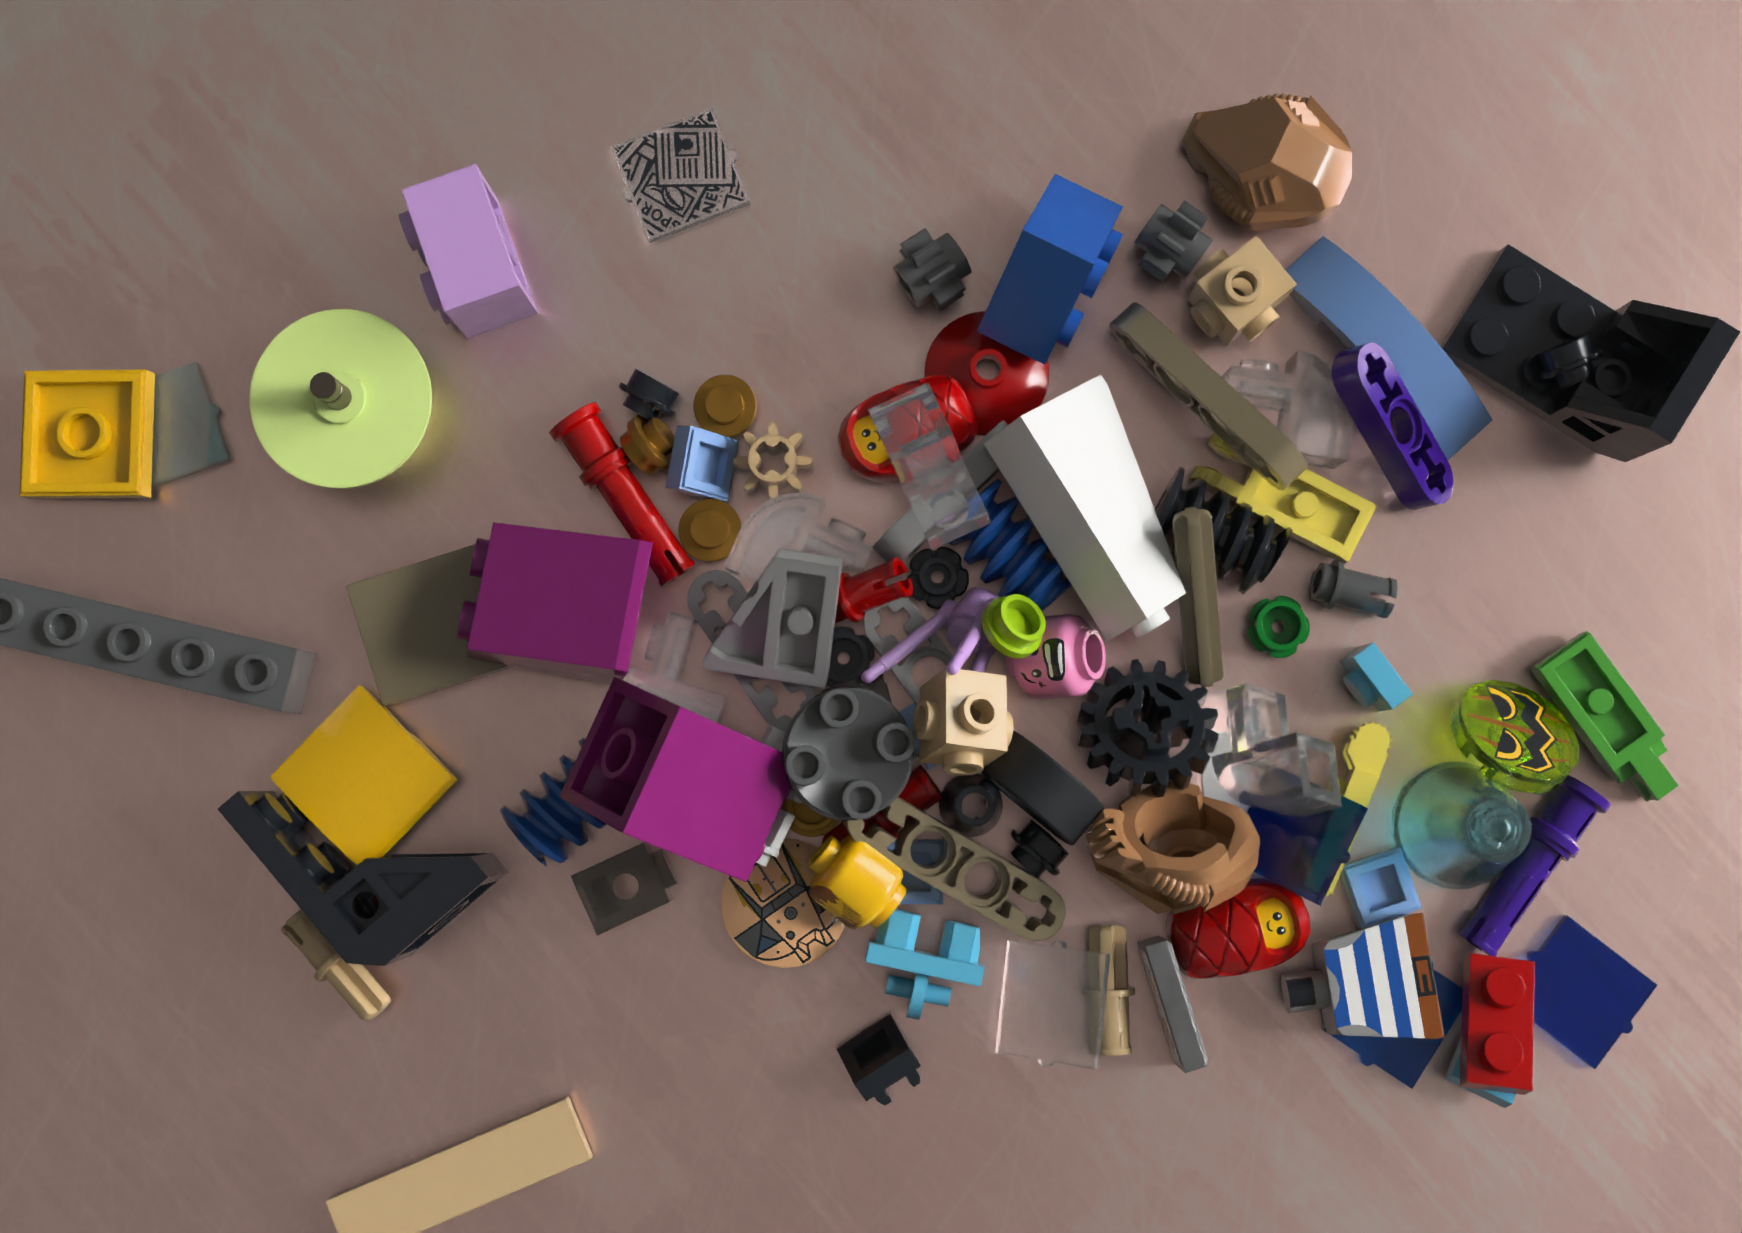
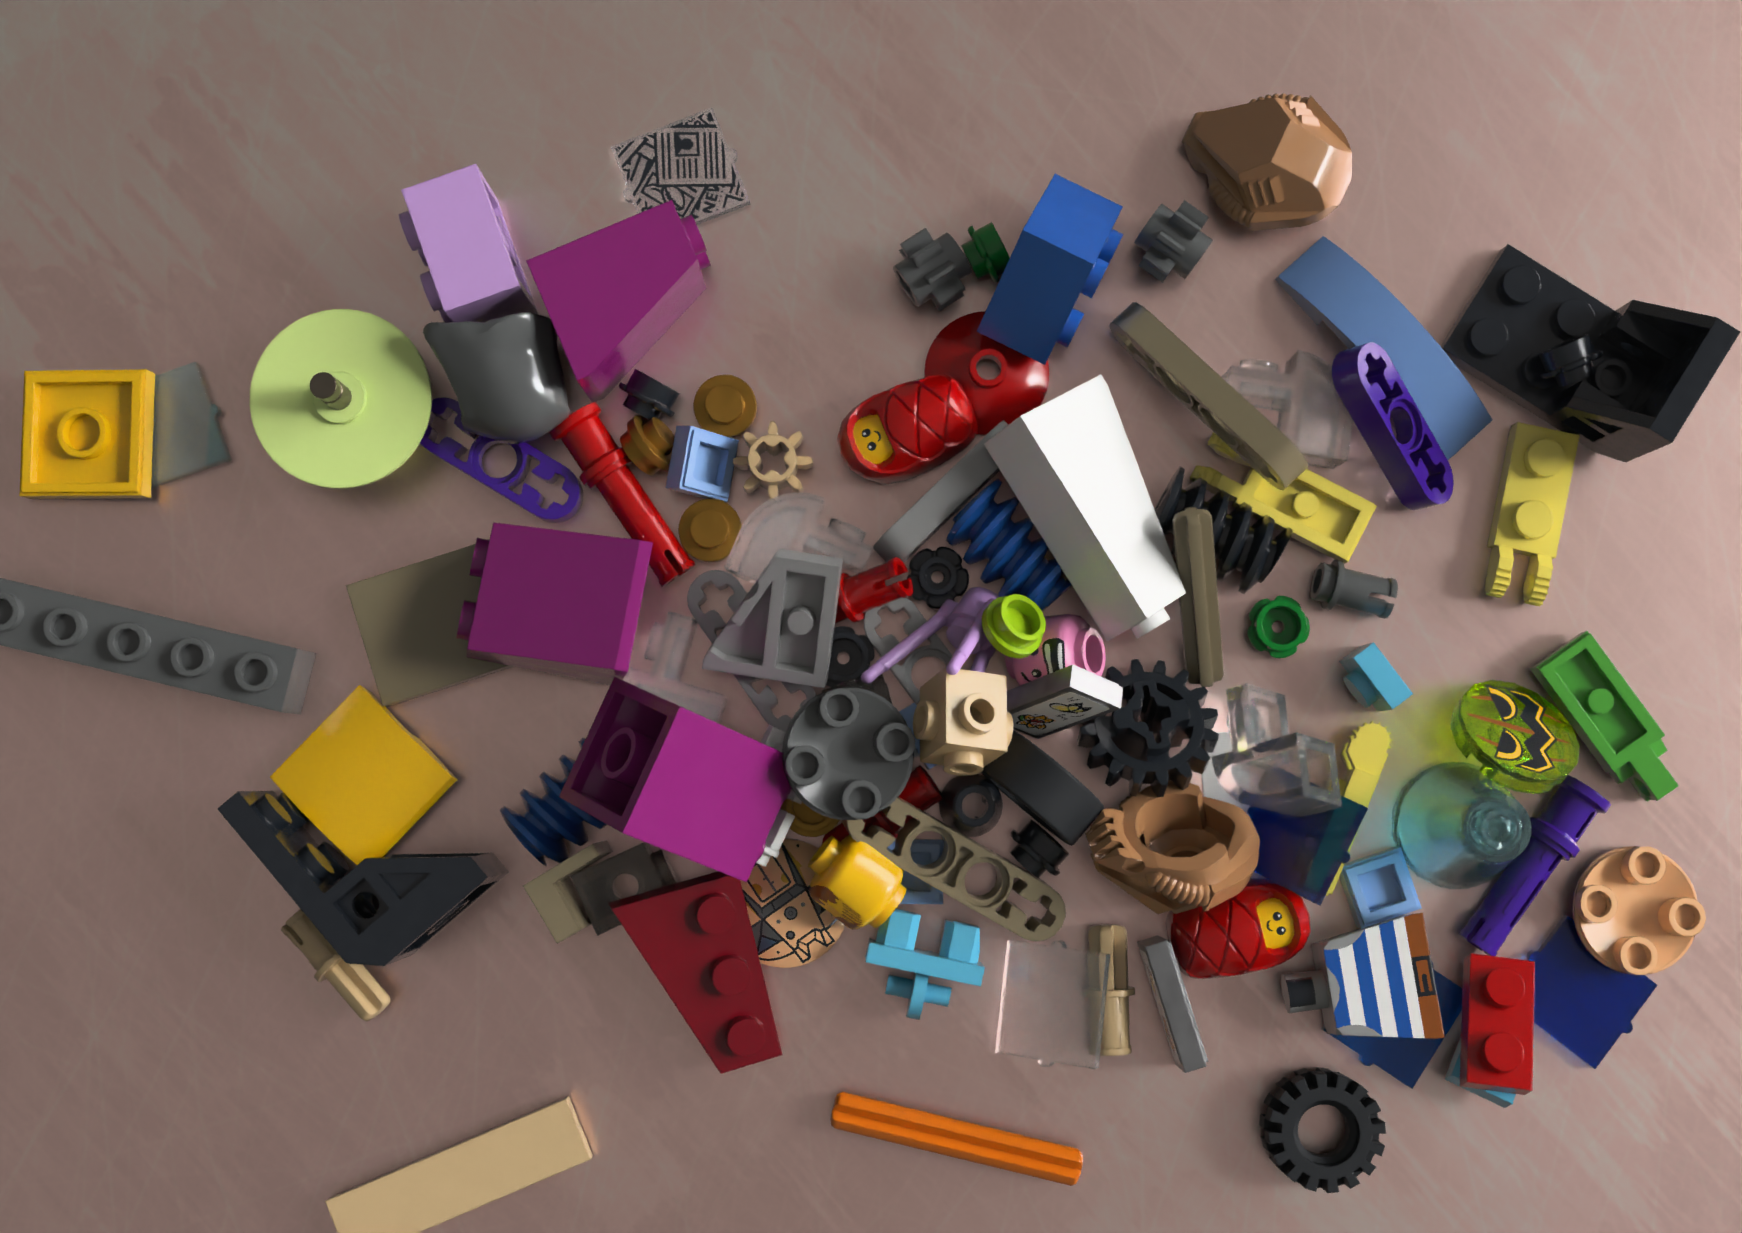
black tile [837,1014,921,1105] -> none
clear brick [868,382,991,550] -> none
tan brick [1187,236,1297,346] -> none
none -> dark purple beam [420,397,583,523]
none -> dark grey piece [423,312,571,444]
none -> dark tan panel [523,840,613,944]
none -> magenta slope [526,200,711,402]
none -> dark red wing [608,871,782,1074]
none -> orange axle [830,1092,1083,1186]
none -> green plate [961,222,1010,283]
none -> tile [1007,665,1123,739]
none -> black tyre [1259,1067,1386,1193]
none -> light yellow hinge [1484,422,1580,607]
none -> light nougat dish [1573,846,1706,975]

